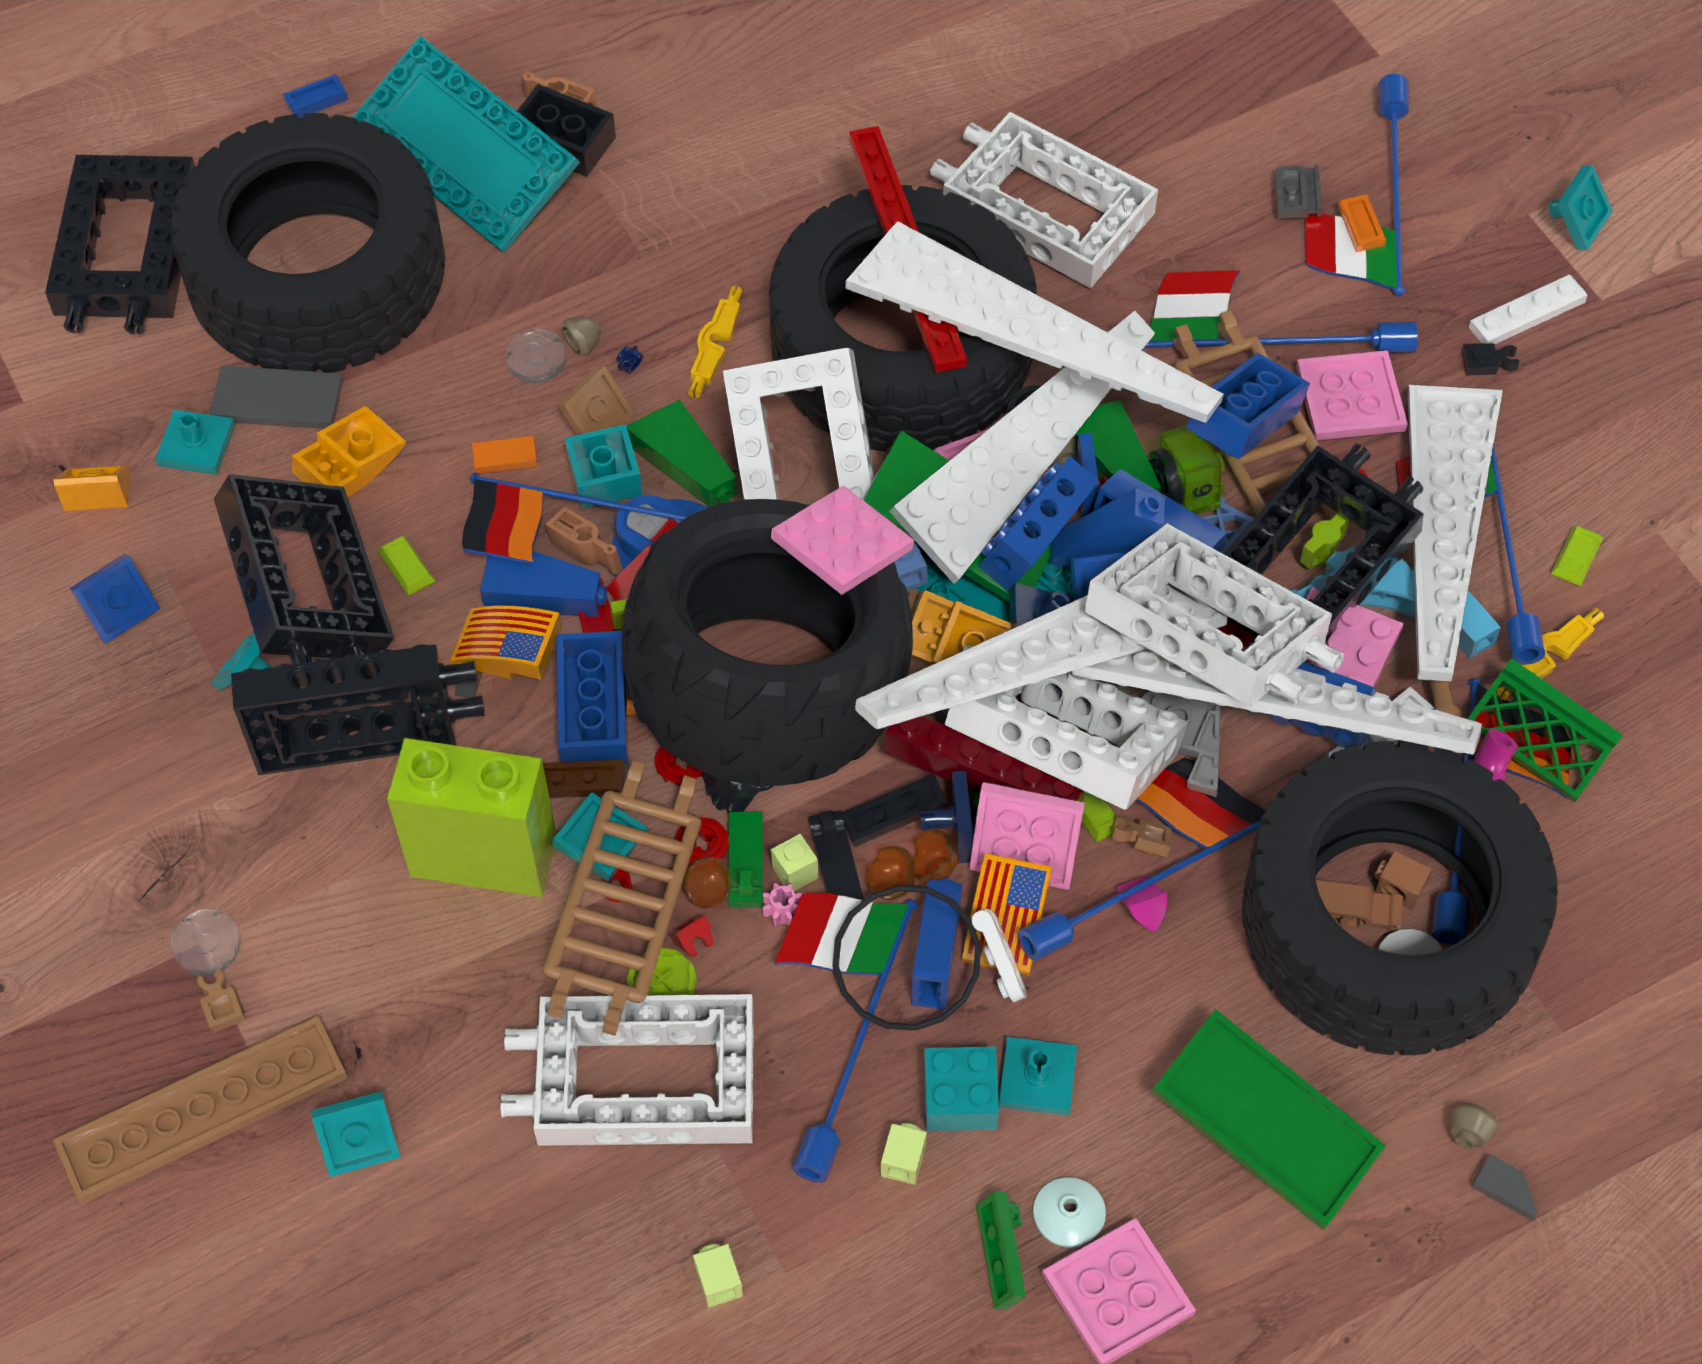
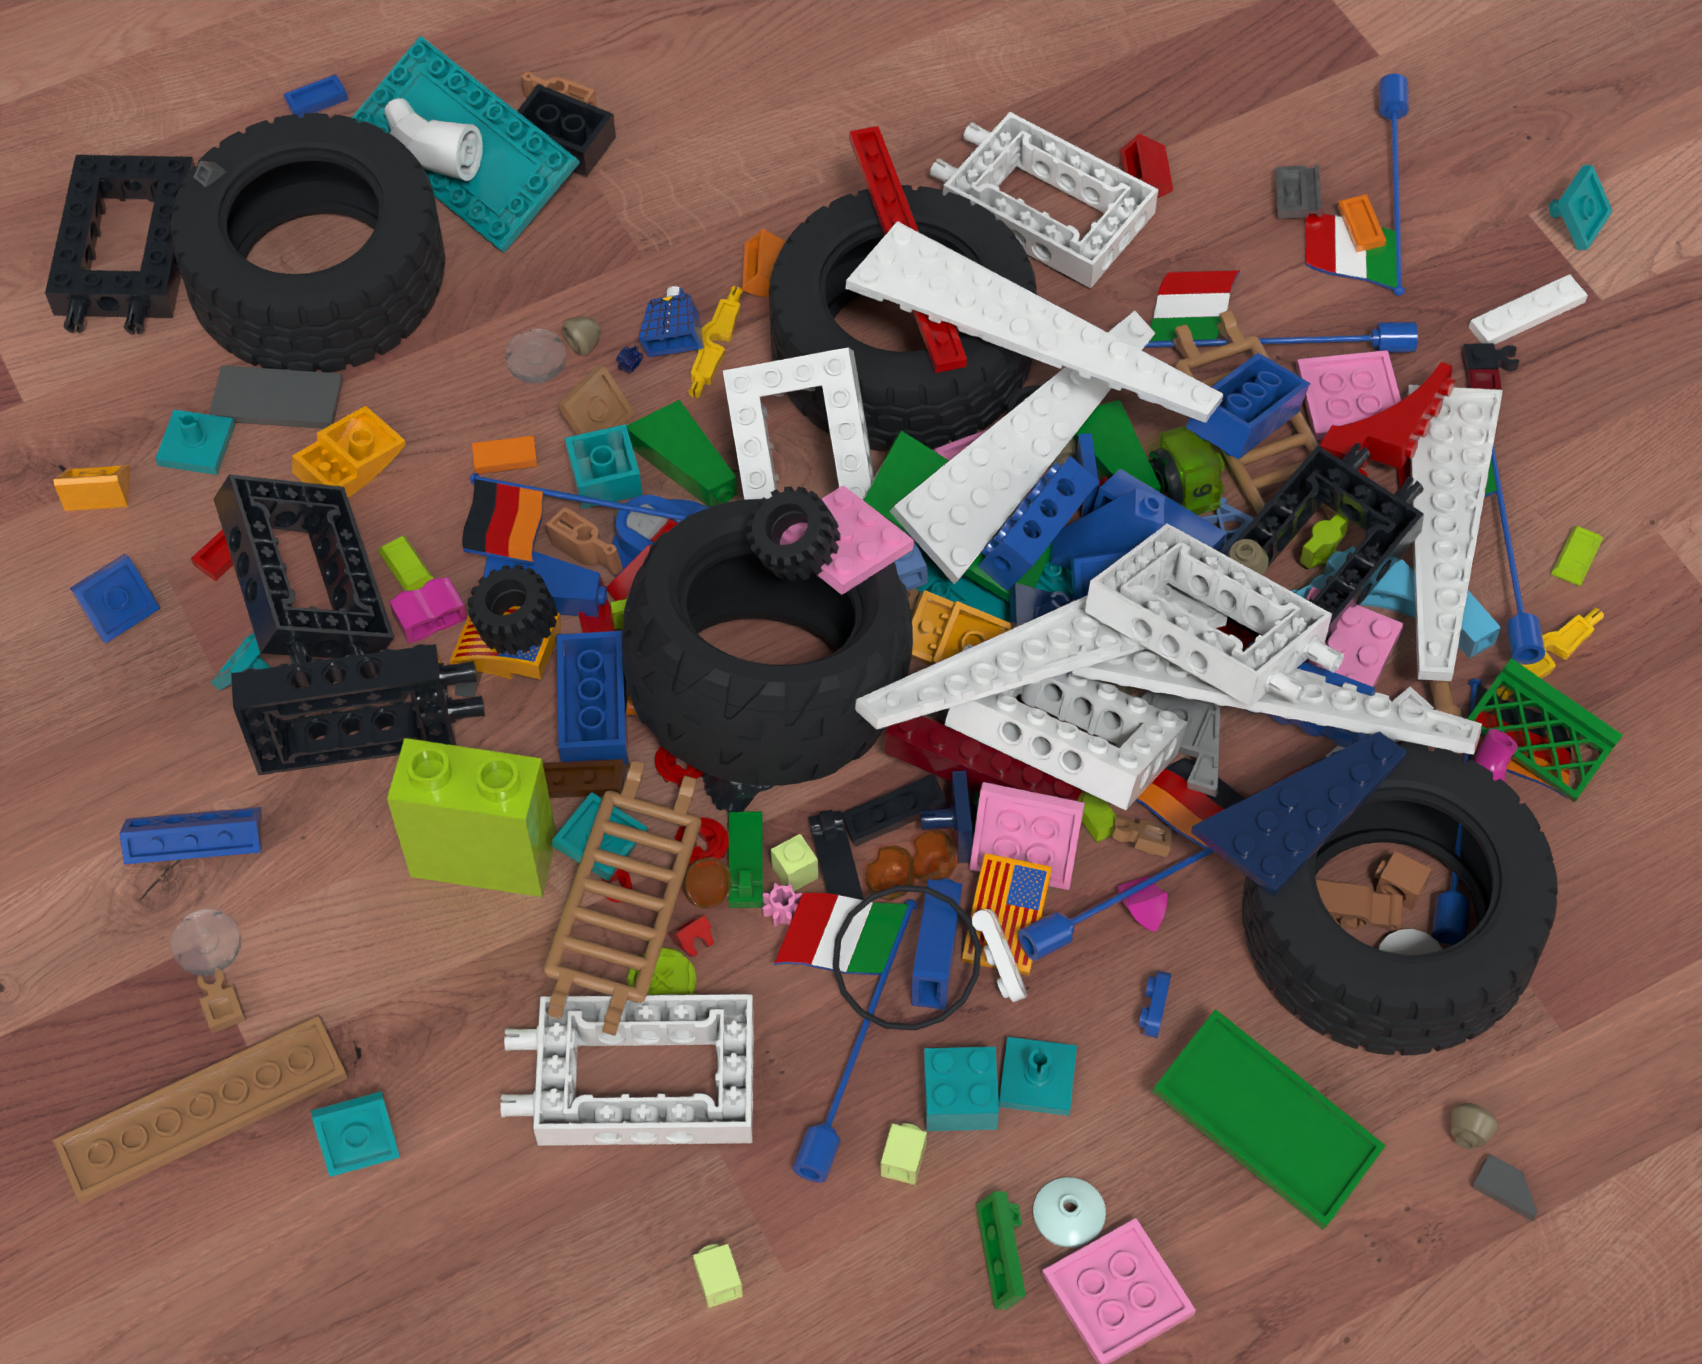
none -> blue fence [119,807,262,864]
none -> red tile [191,529,233,582]
none -> dark grey piece [193,161,227,187]
none -> white piece [384,98,483,181]
none -> dark pink brick [390,577,467,643]
none -> black tyre [467,565,558,655]
none -> blue torso [639,286,704,357]
none -> orange brick [742,229,786,297]
none -> black tyre [747,486,840,581]
none -> red brick [1120,133,1174,198]
none -> blue plate [1139,970,1172,1039]
none -> dark blue wing [1191,731,1407,897]
none -> dark tan cone [1225,539,1268,576]
none -> red arch [1319,362,1455,469]
none -> dark red tile [1467,369,1502,390]

